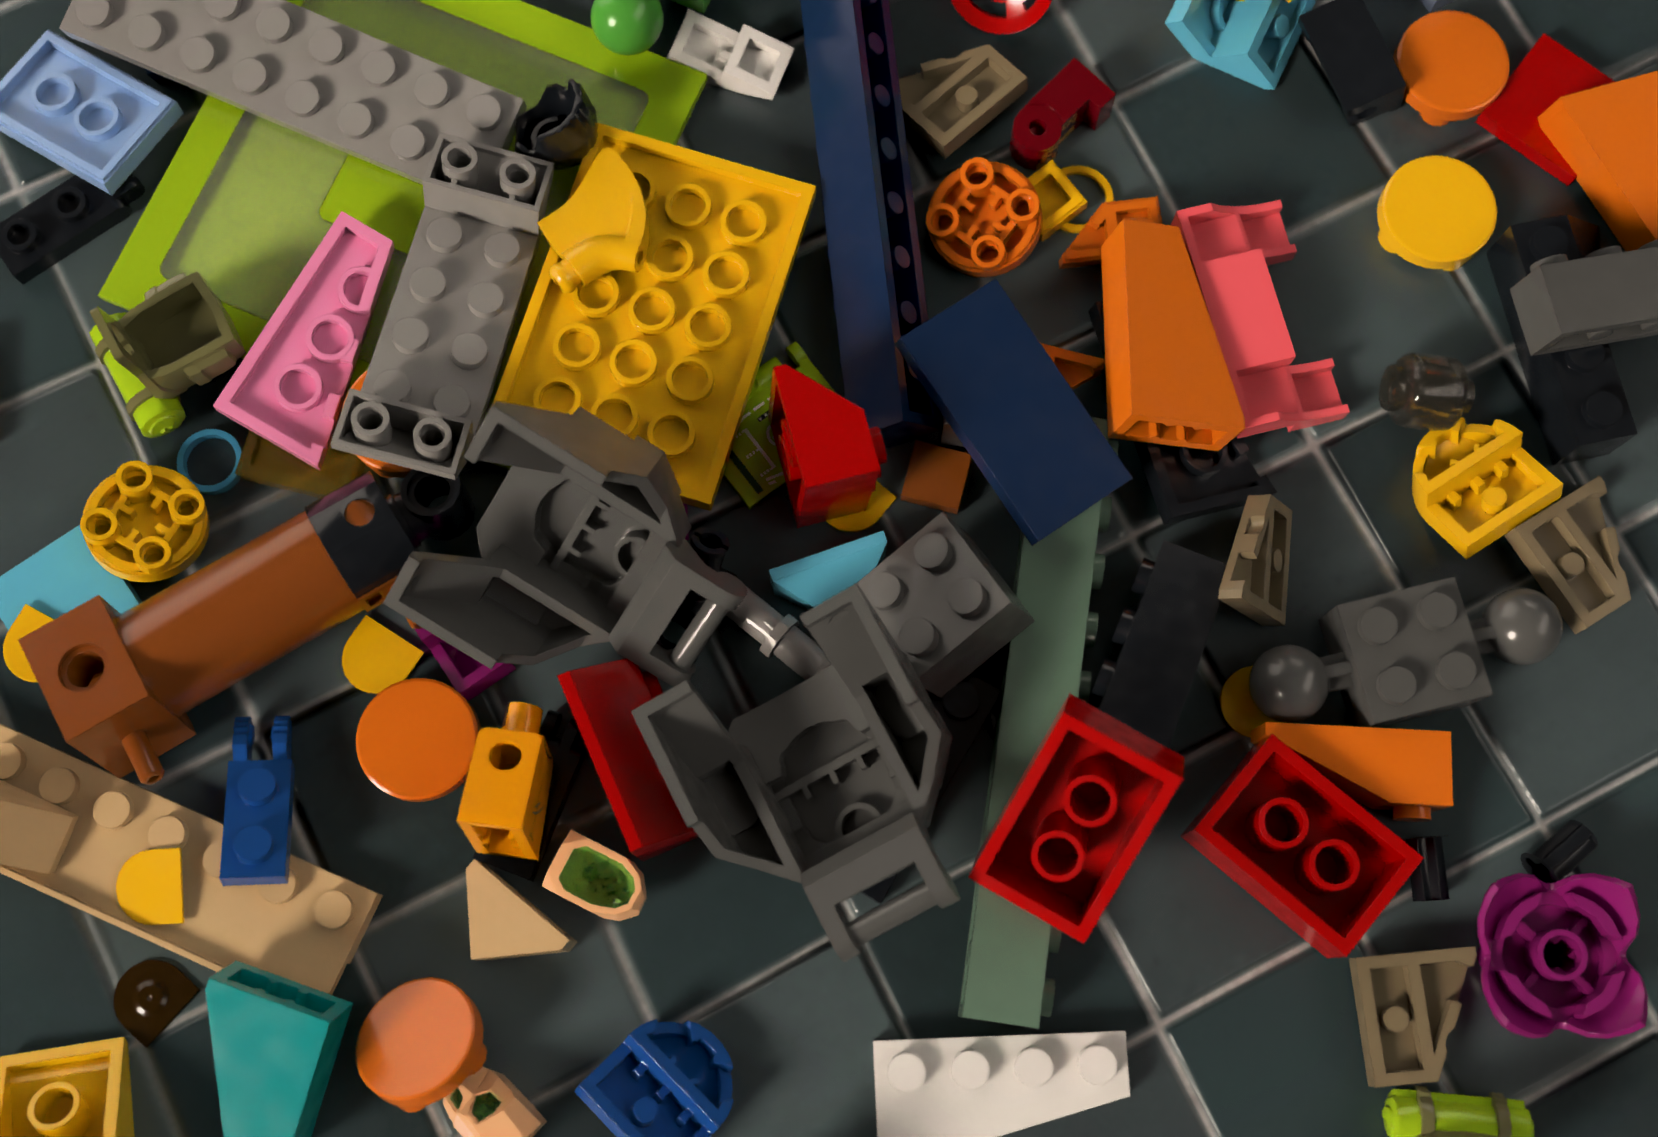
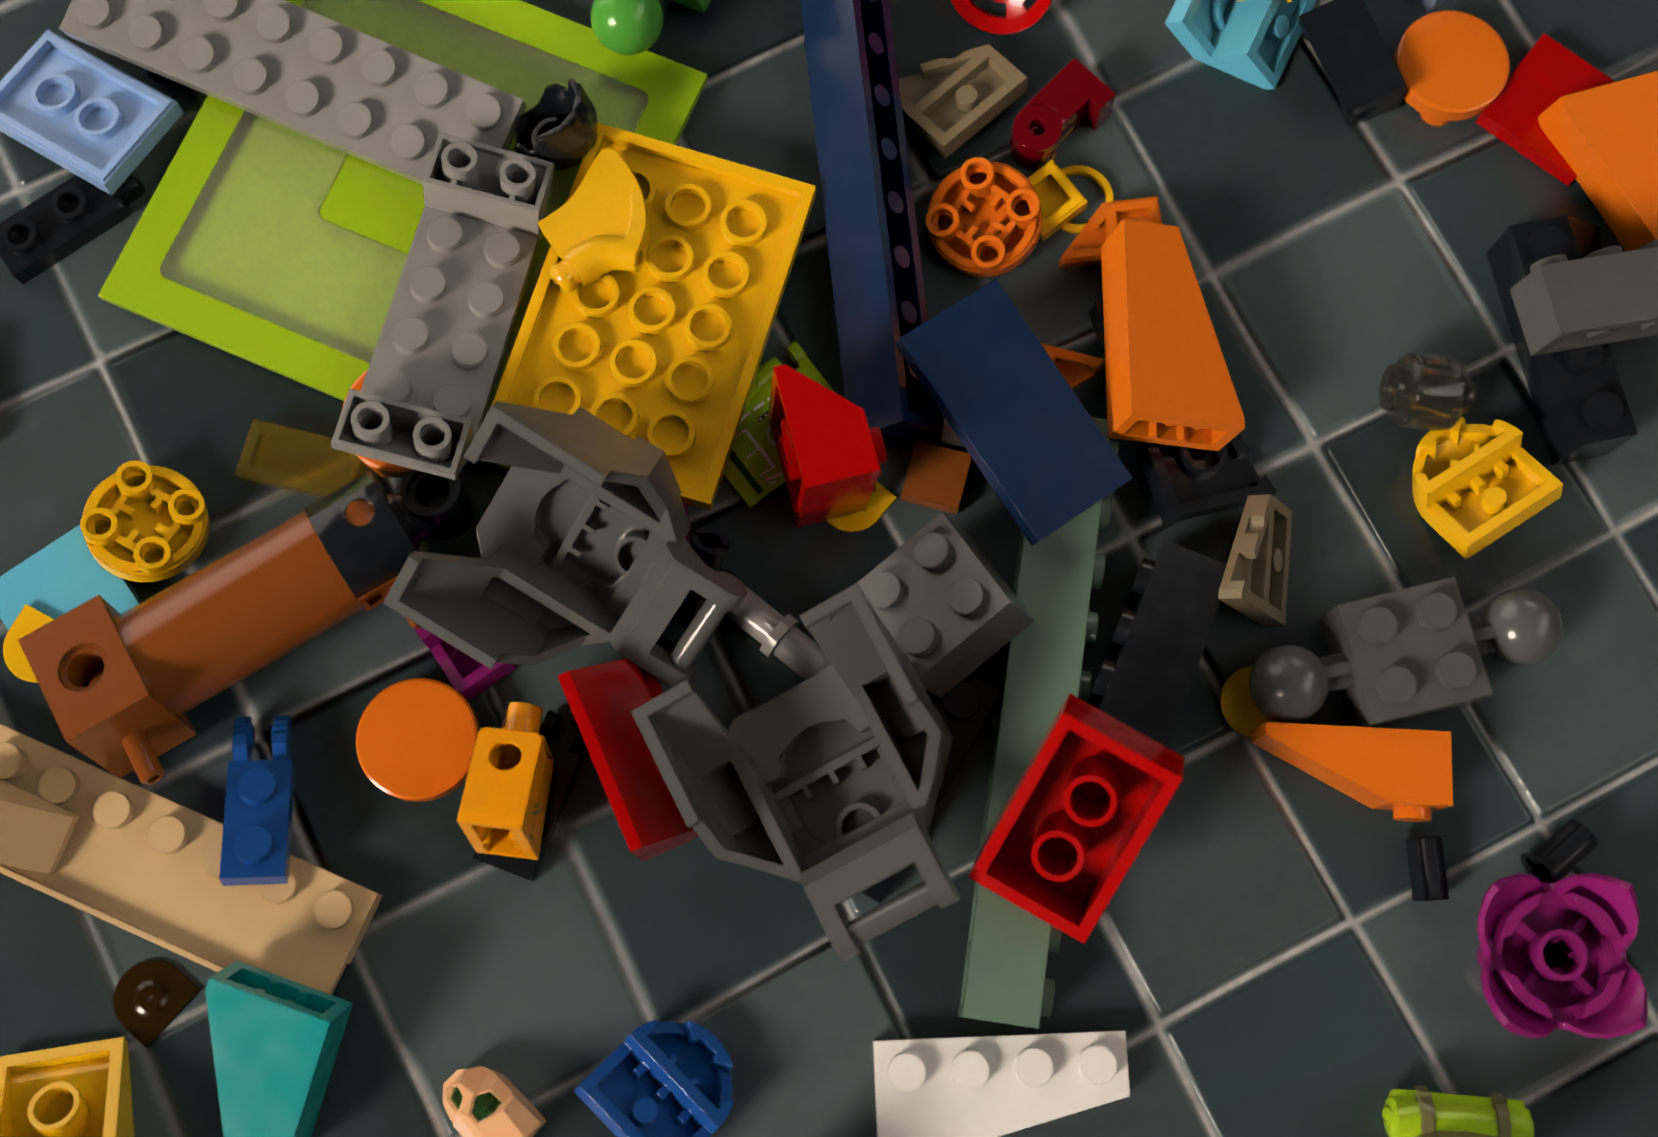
olive piece [89,271,246,438] -> none
yellow piece [116,848,184,925] -> none
dark azure piece [177,429,246,495] -> none
bright pink wing [213,211,395,471] -> none
yellow piece [342,615,425,694] -> none
orange tile [356,977,487,1113] -> none
tan slope [466,859,577,961] -> none
rock [542,830,647,921] -> none
white slope [667,9,795,100] -> none
medium azure slope [769,531,887,610] -> none
coral bracket [1171,200,1350,439] -> none
red brick [1181,734,1424,958] -> none
dark tan wing [1349,946,1477,1088] -> none
yellow tile [1377,155,1497,271] -> none
dark tan wing [1504,475,1631,634] -> none

